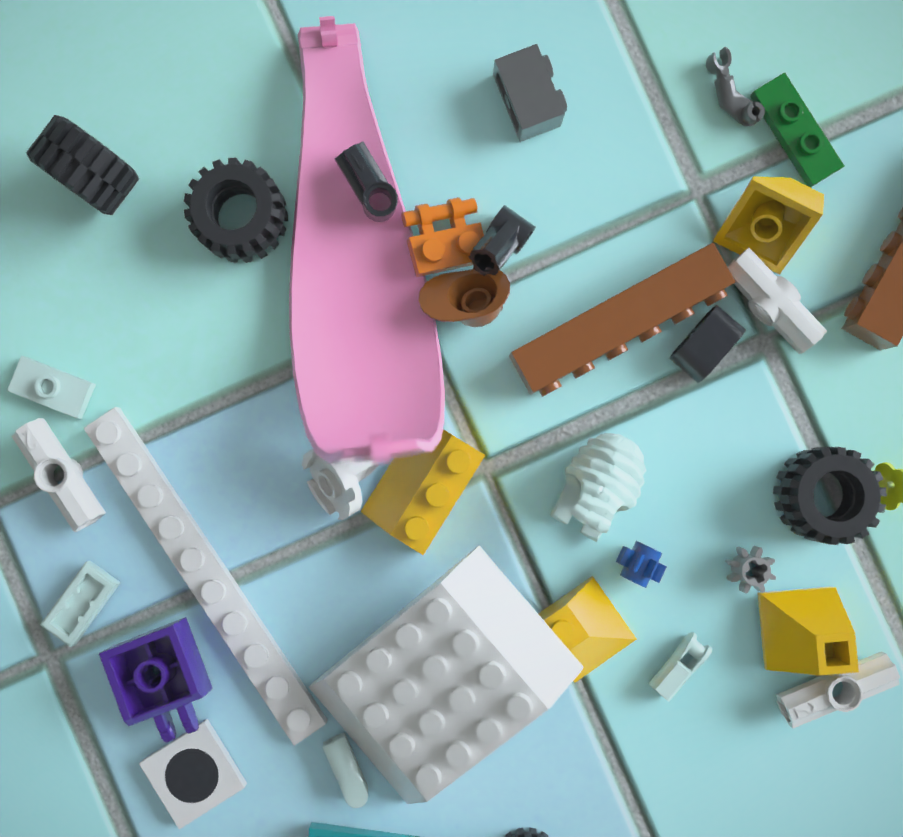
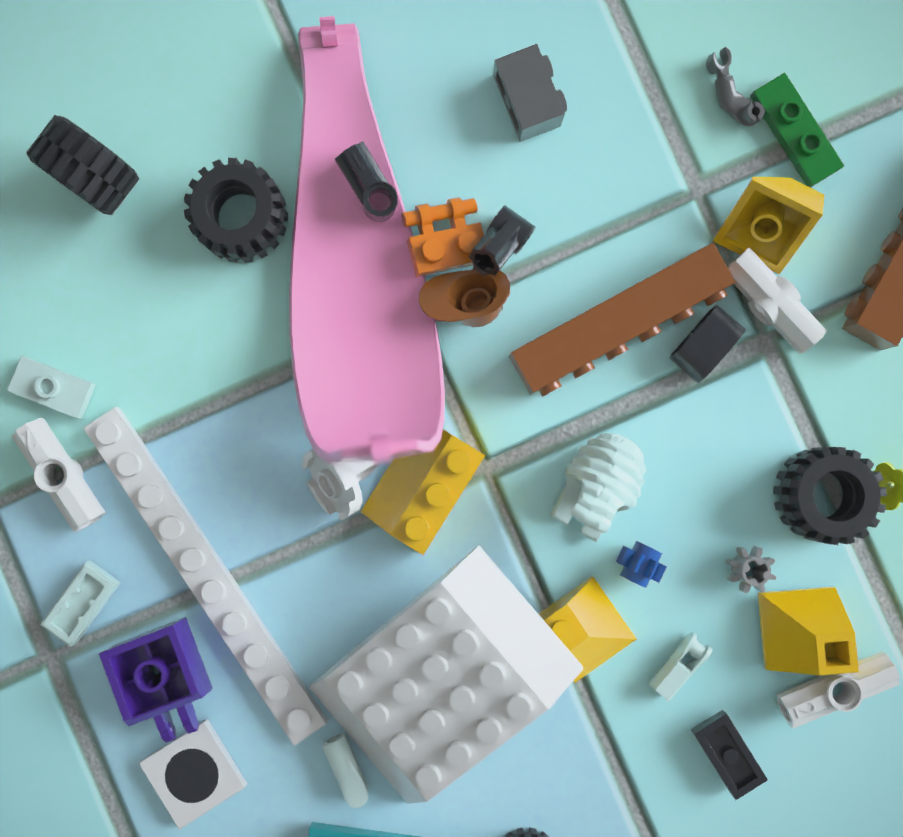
none -> black plate [691,710,768,801]

